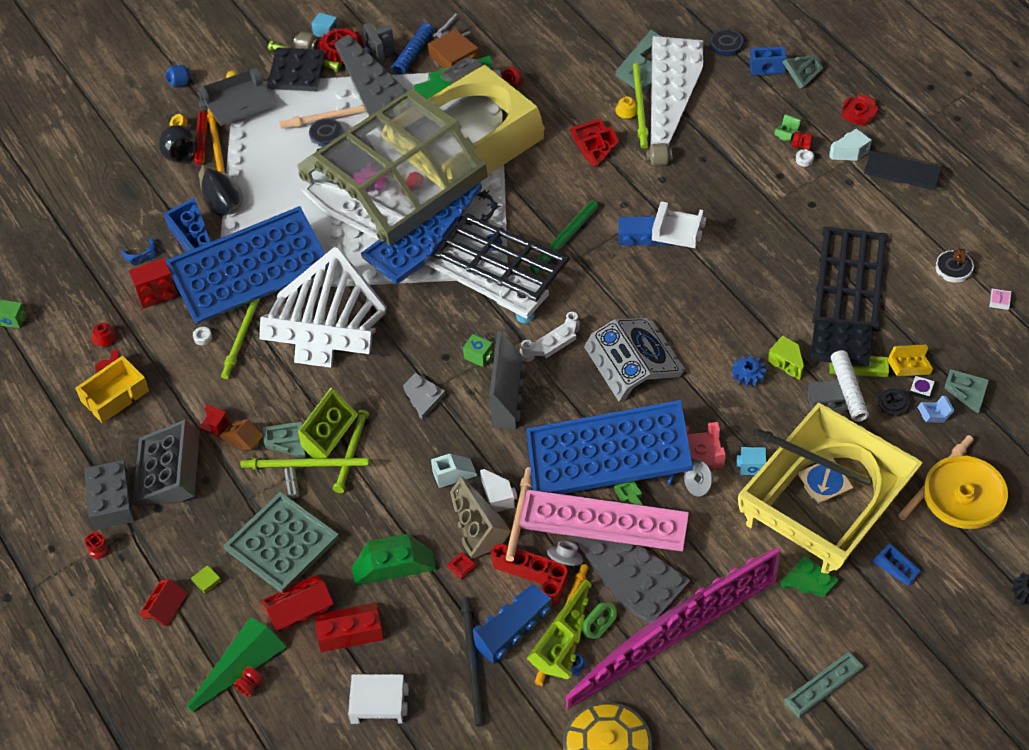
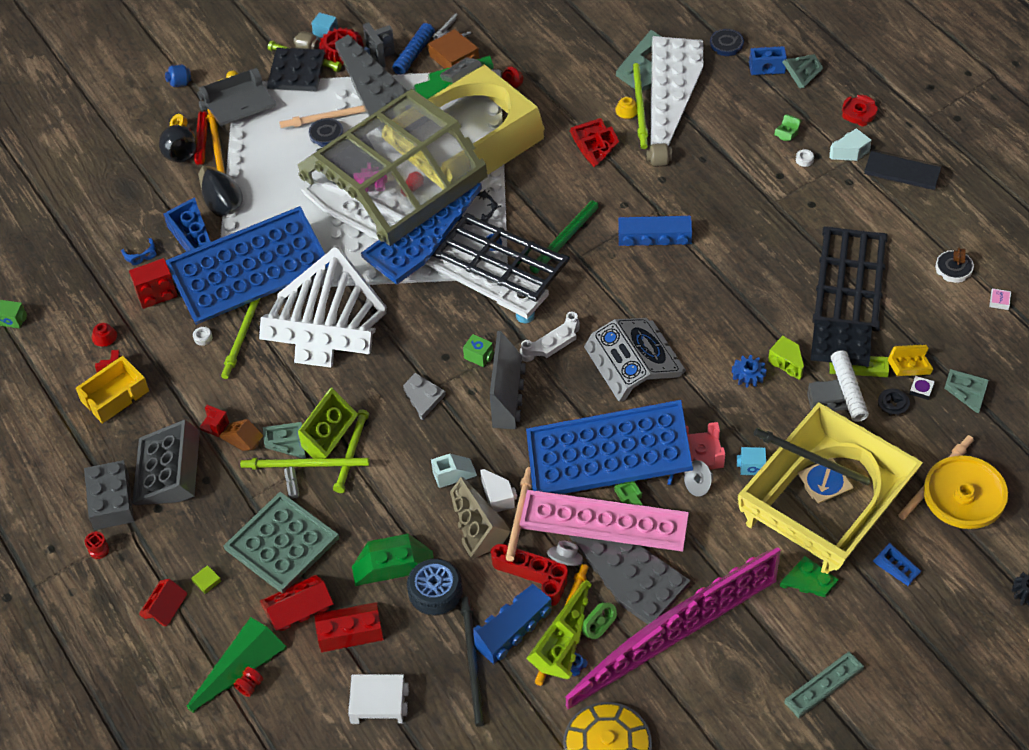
red tile [447,552,476,580] -> none
white panel [652,202,706,248] -> none
red wheel [792,131,813,151] -> none
light blue bracket [918,396,954,423] -> none
none -> black wheel [407,558,463,616]

